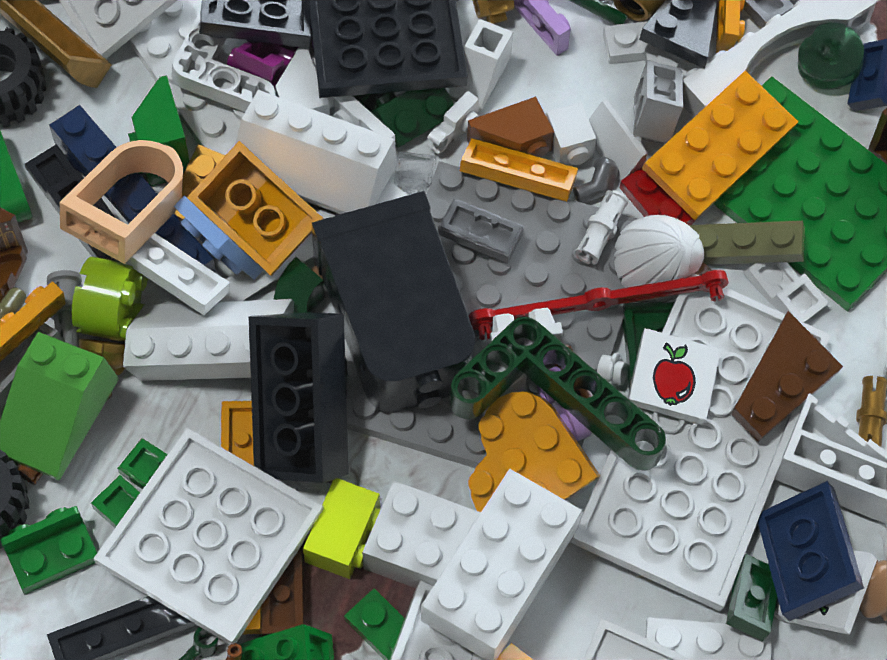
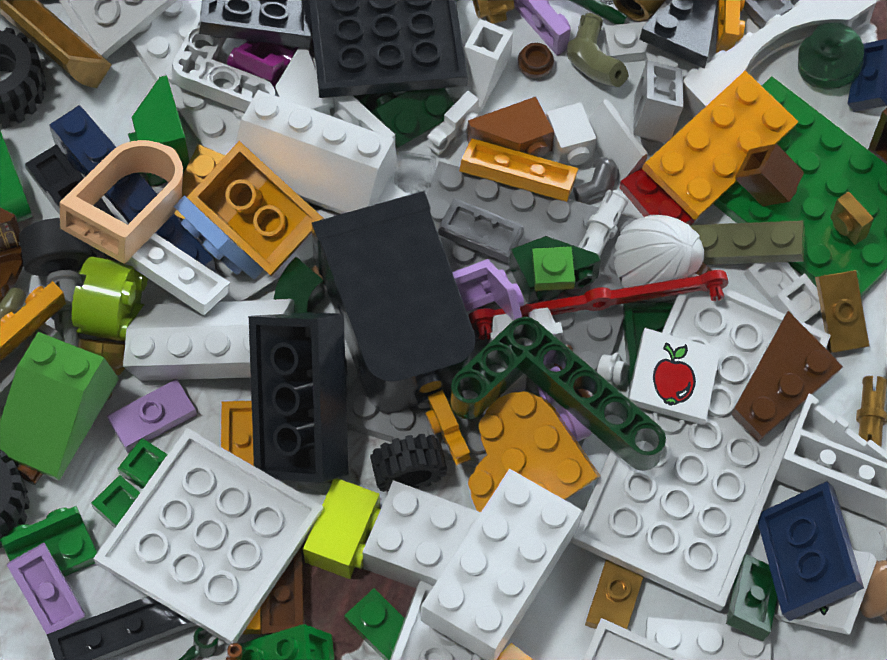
none -> lavender plate [7,543,85,634]
none -> black tyre [19,218,92,276]
none -> lavender plate [107,379,197,452]
none -> black tyre [370,434,448,493]
none -> light orange plate [425,390,471,466]
none -> lavender bracket [452,259,524,321]
none -> dark green slope [509,236,601,304]
none -> reddish brown plate [518,43,554,78]
none -> bright green plate [532,247,575,291]
none -> olive arm [566,13,629,87]
none -> pearl gold plate [585,559,644,629]
none -> reddish brown brick [735,144,804,206]
none -> pearl gold plate [815,270,869,353]
none -> pearl gold plate [830,192,874,245]

